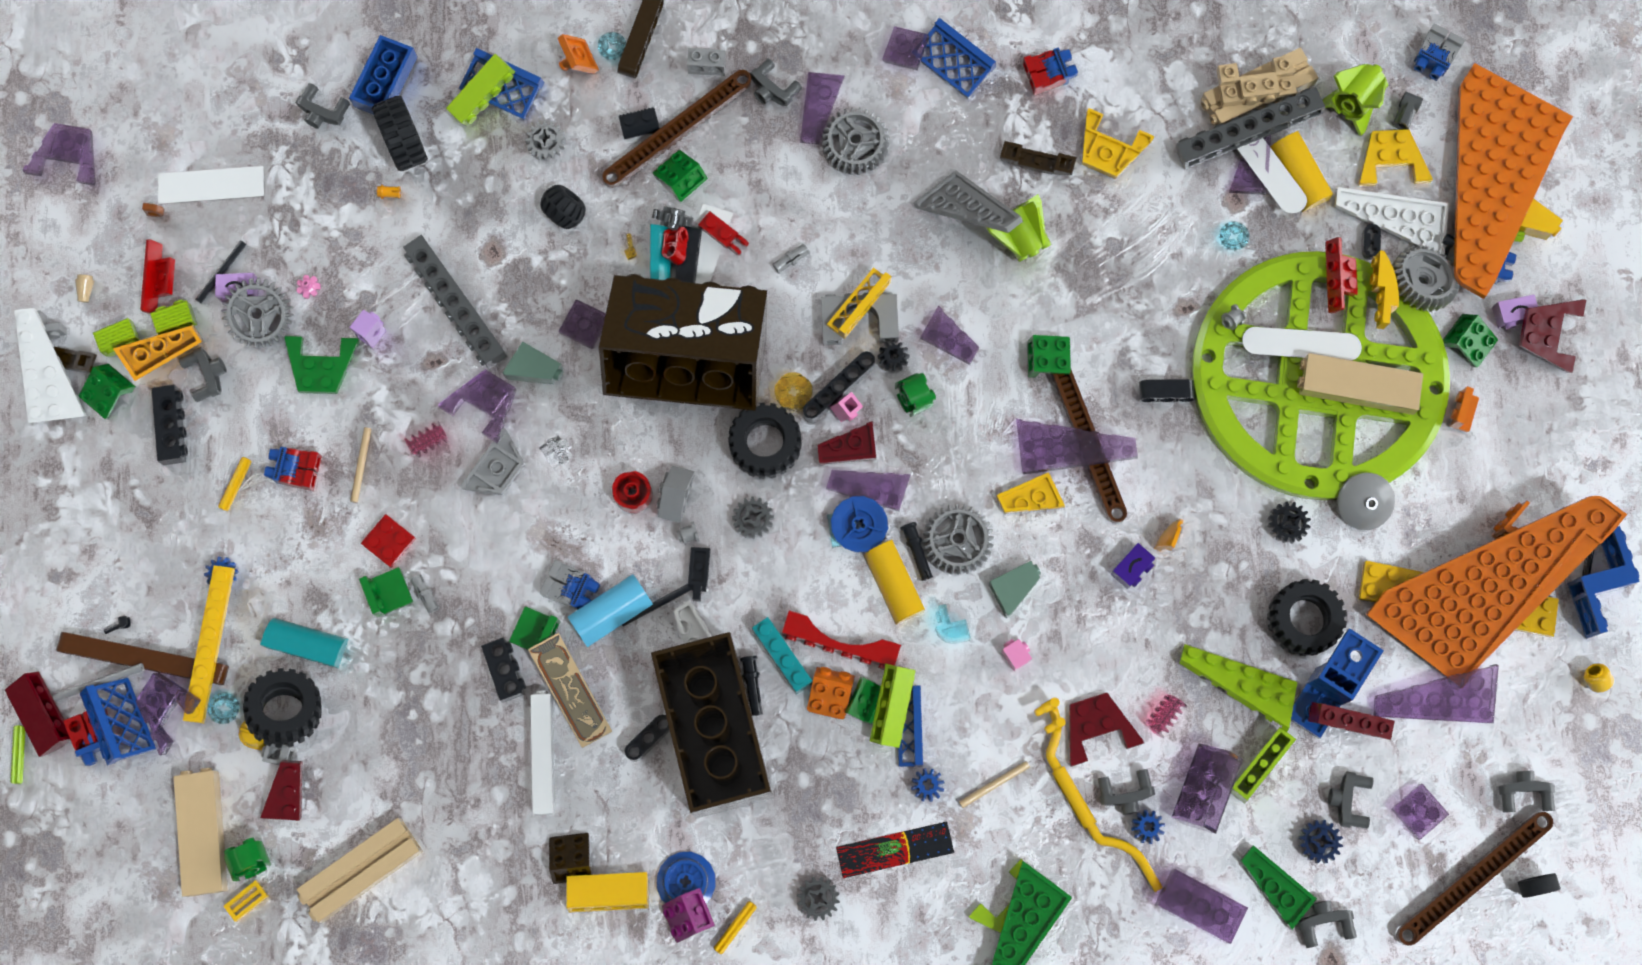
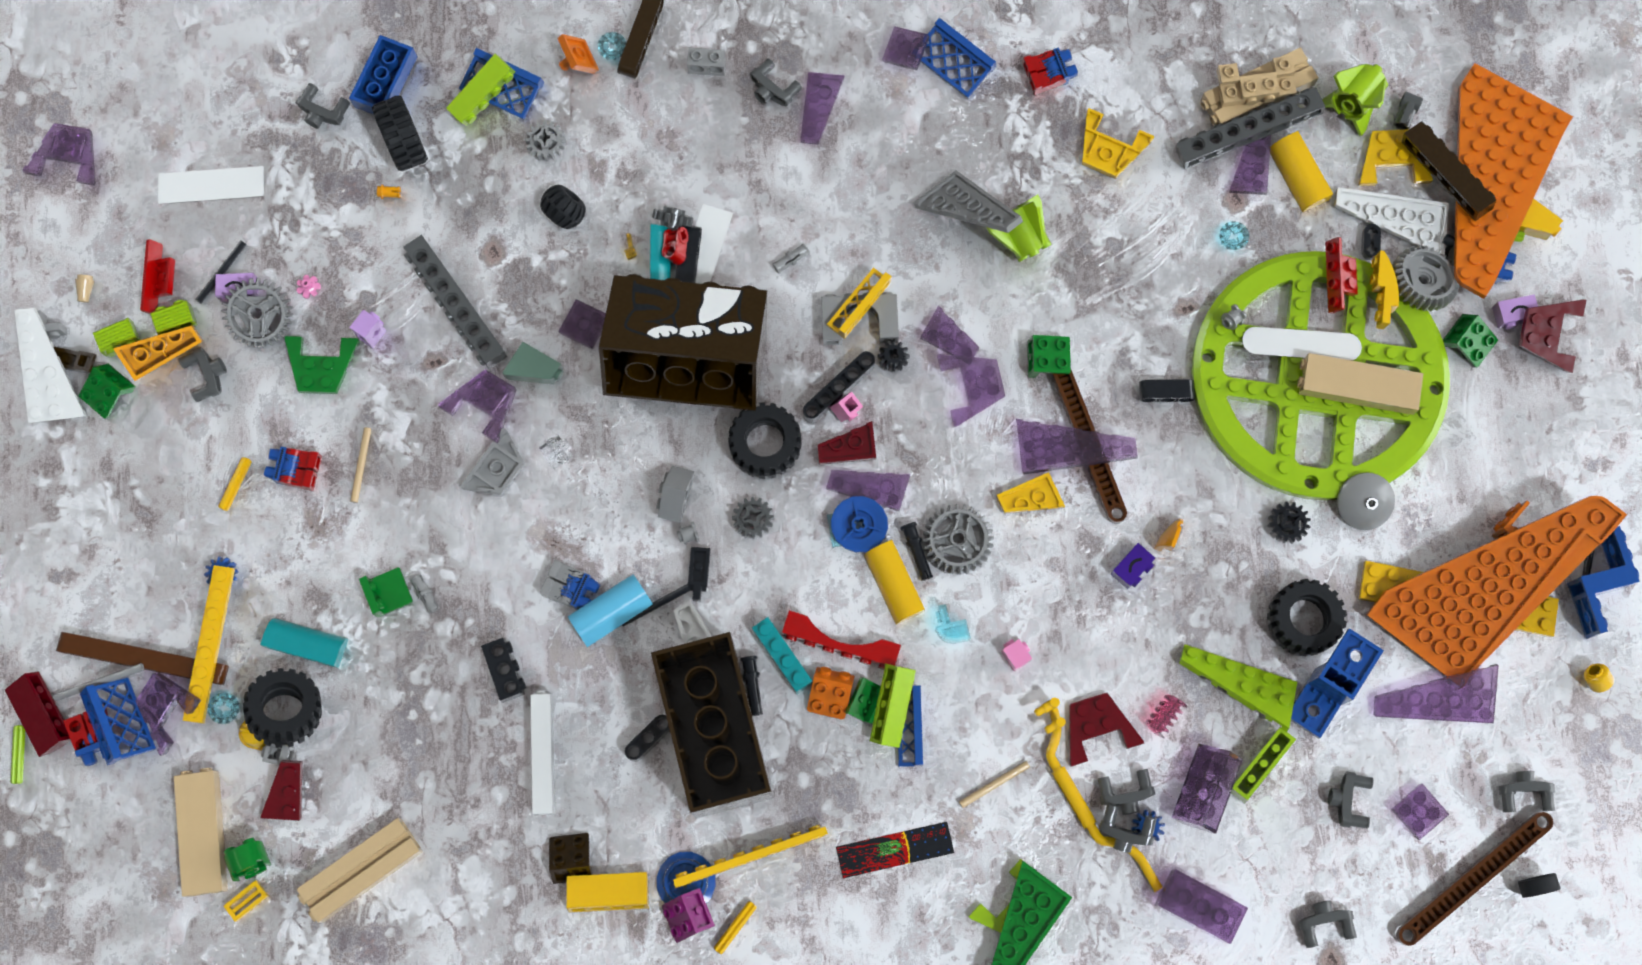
black hand [104,616,131,634] -> none
dark orange tile [142,203,165,217] -> none
black brick [151,385,188,466] -> none
red plate [361,514,416,568] -> none
clear pink piece [404,421,448,458] -> none
green bracket [509,607,561,650] -> none
sticker [528,633,612,748] -> none
reddish brown gear [602,70,752,188] -> none
red brick [612,471,653,514] -> none
black brick [618,107,659,139] -> none
green bracket [653,150,708,202] -> none
red hinge [698,211,749,256] -> none
clear yellow plate [775,372,813,411] -> none
dark grey gear [797,877,840,921] -> none
light grey gear [822,107,890,175] -> none
green brick [895,373,936,417] -> none
blue gear [911,768,945,802] -> none
sand green slope [988,561,1041,618] -> none
dark brown slope [1000,141,1077,175] -> none
white sticker [1228,125,1307,213] -> none
green wing [1240,845,1317,930] -> none
dark blue gear [1298,820,1343,864] -> none
dark red brick [1308,702,1395,740] -> none
hips [1413,23,1466,81] -> none
orange bracket [1450,386,1479,432] -> none
none -> yellow plate [673,825,828,889]
none -> clear purple wing [937,354,1005,427]
none -> dark grey connector [1099,803,1157,853]
none -> dark brown brick [1402,121,1496,221]

